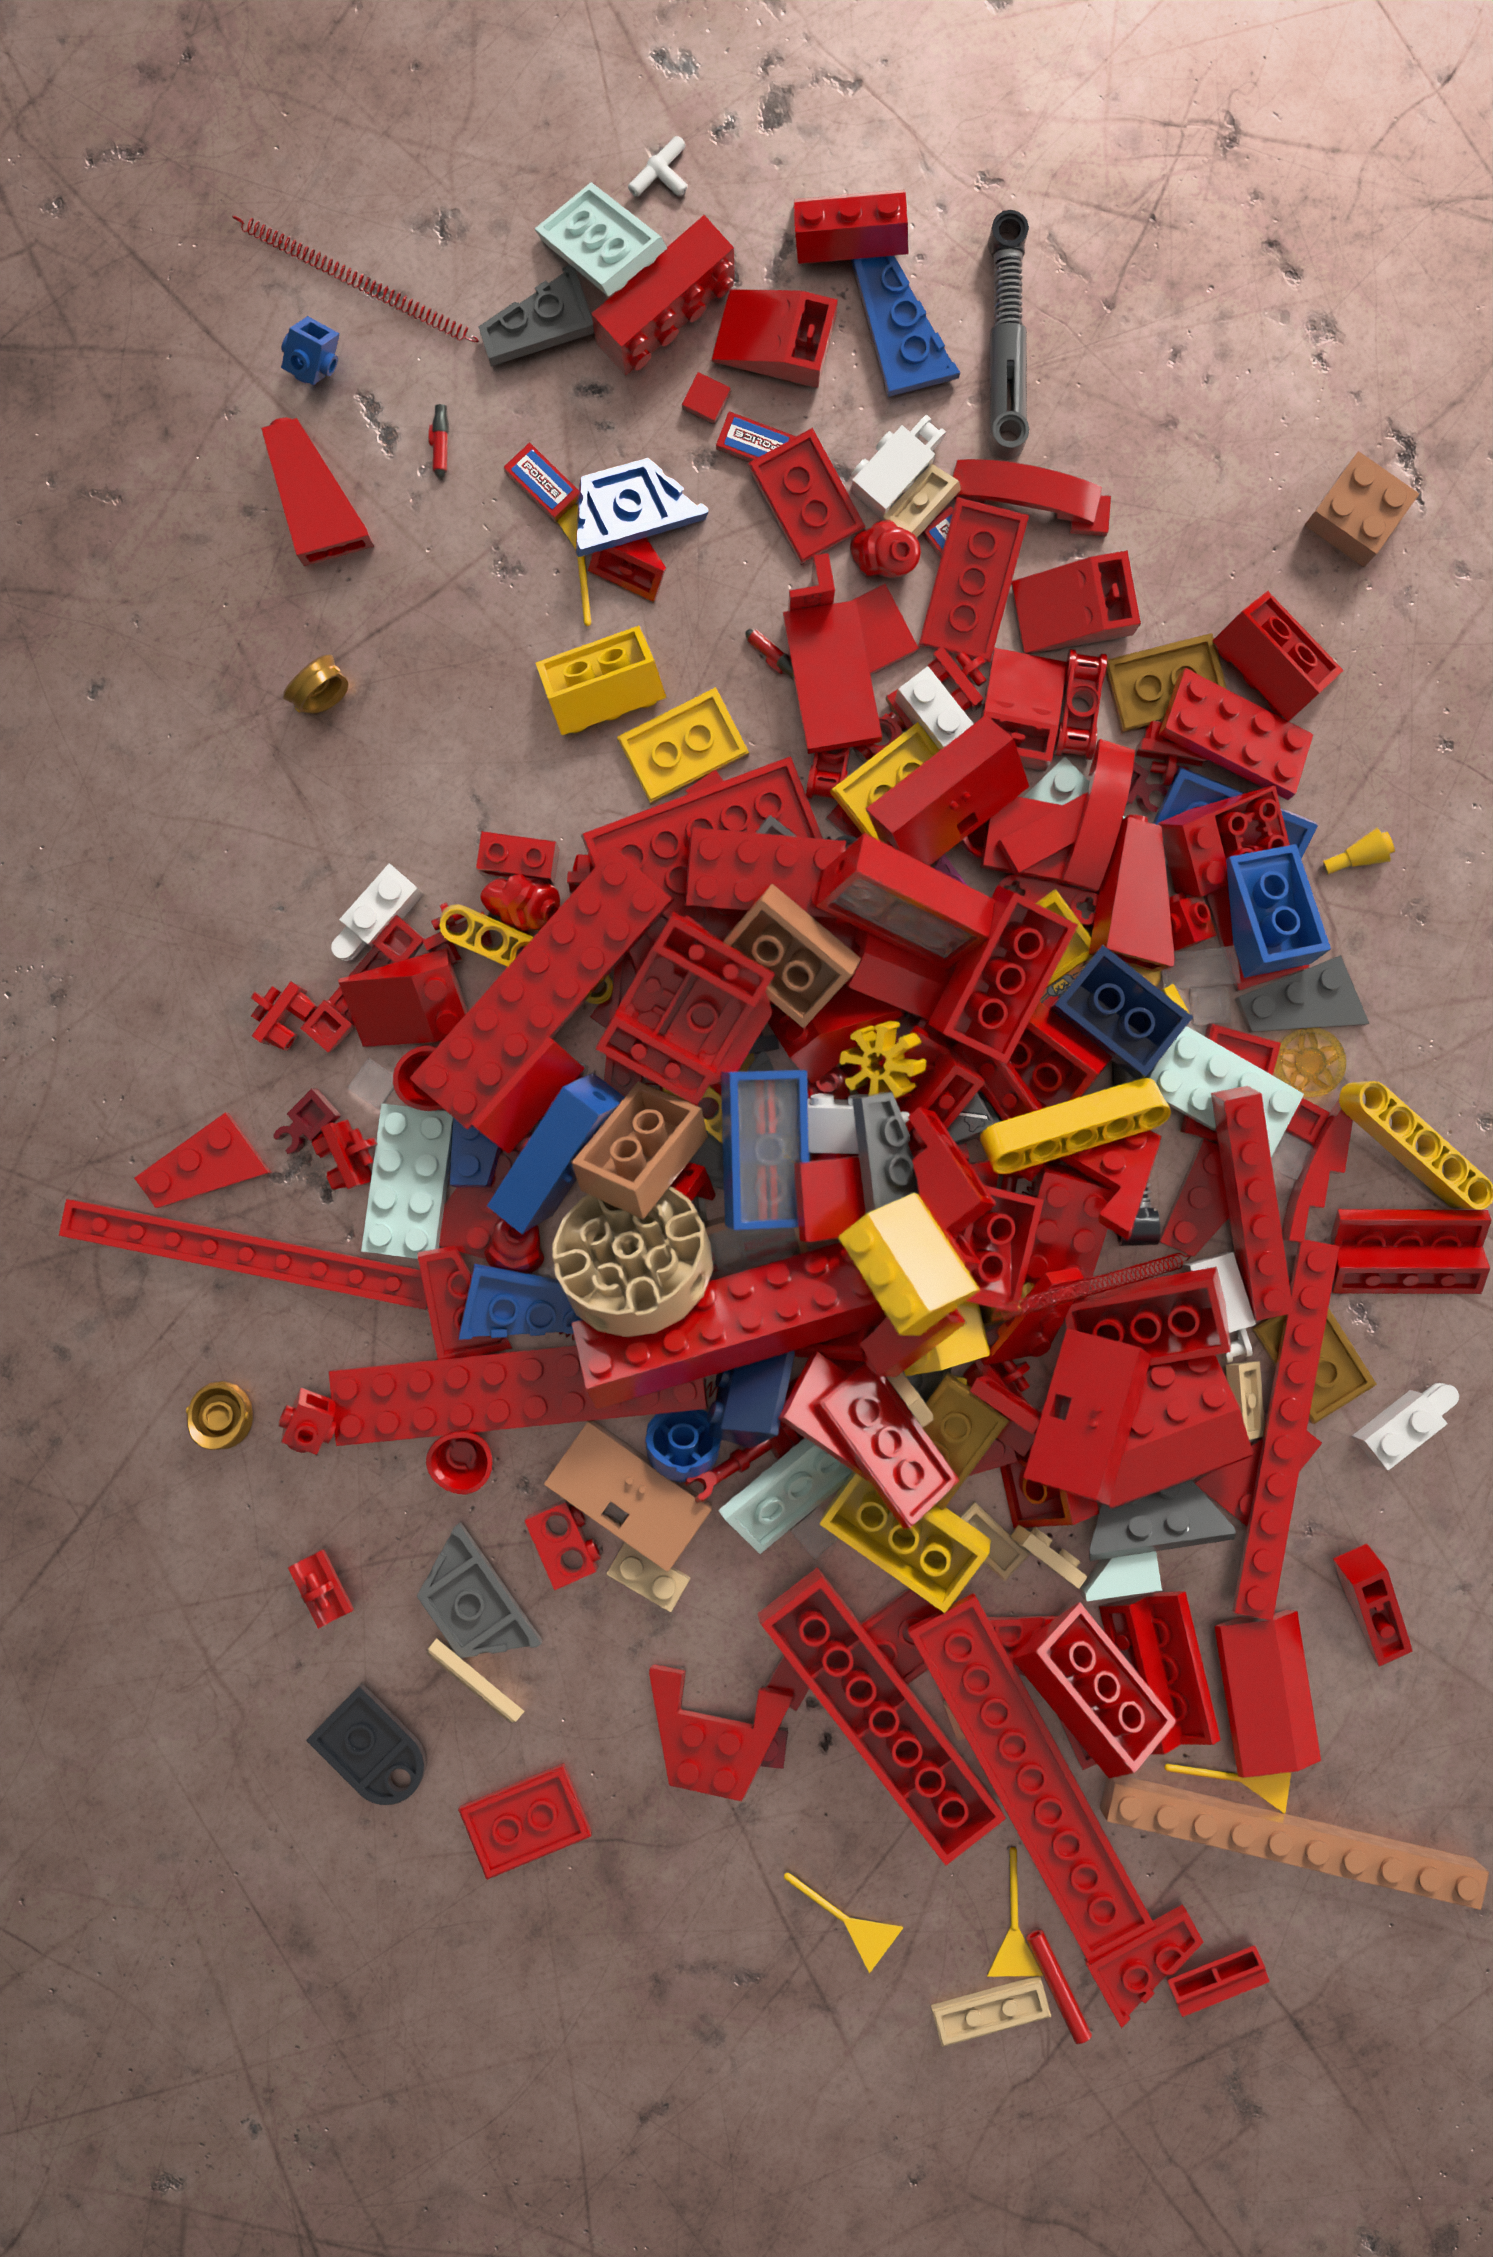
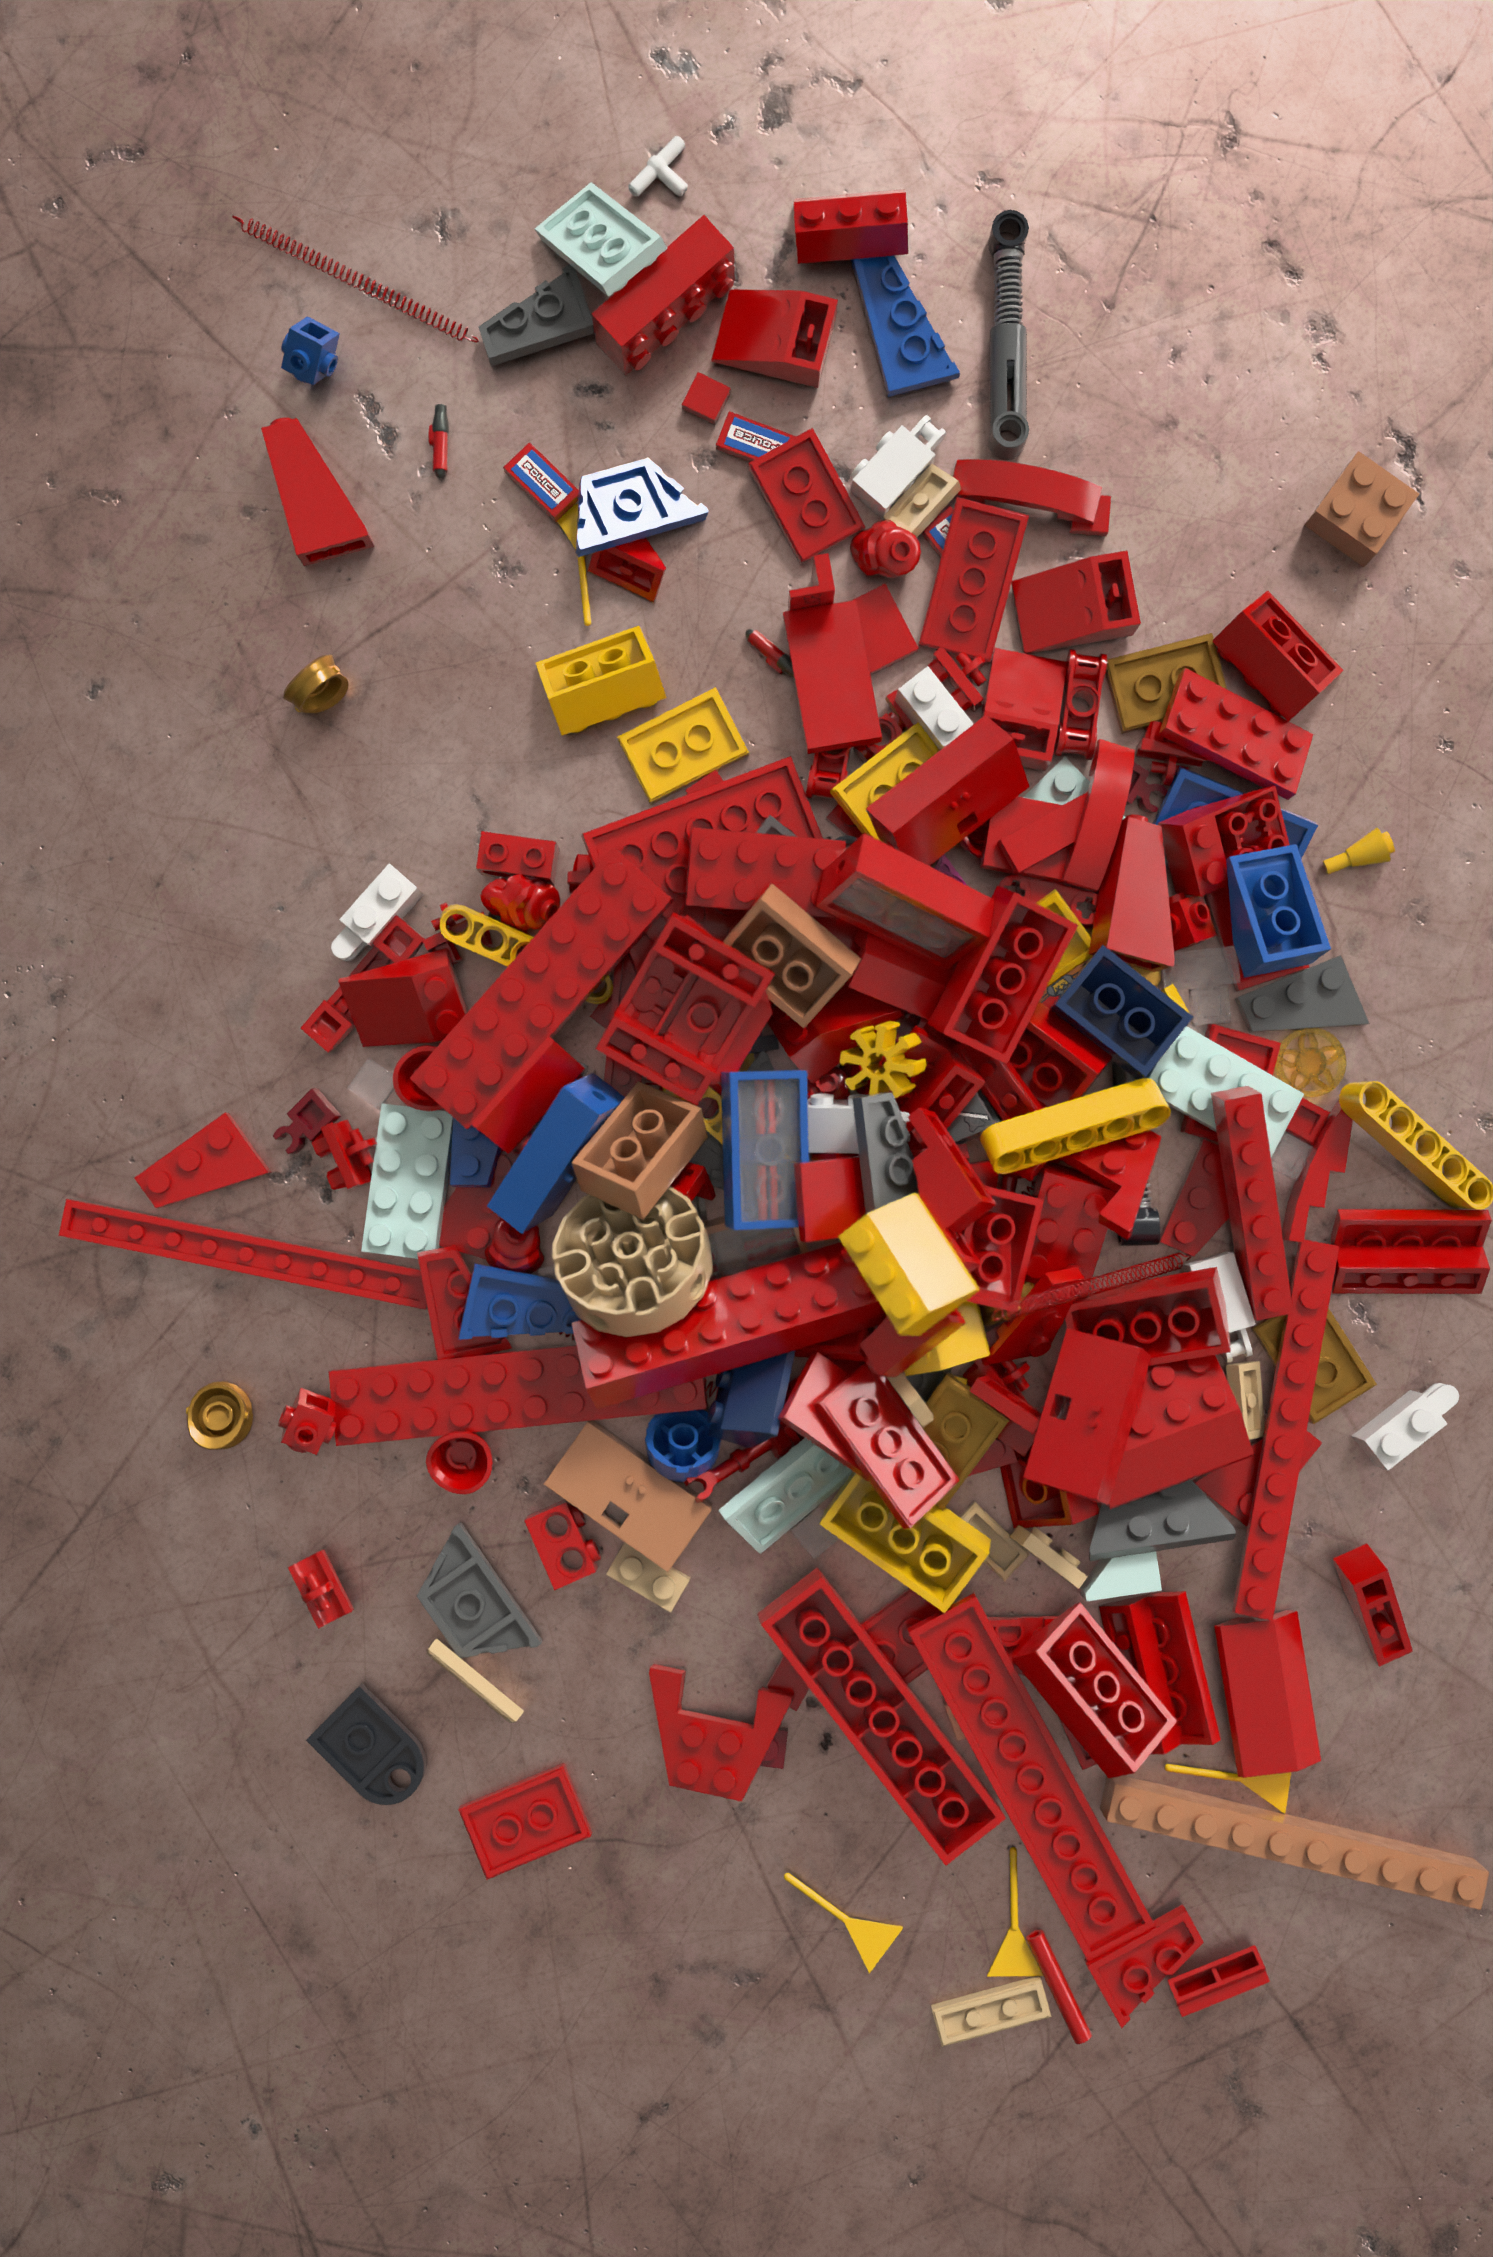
red hips [250,981,318,1051] -> none

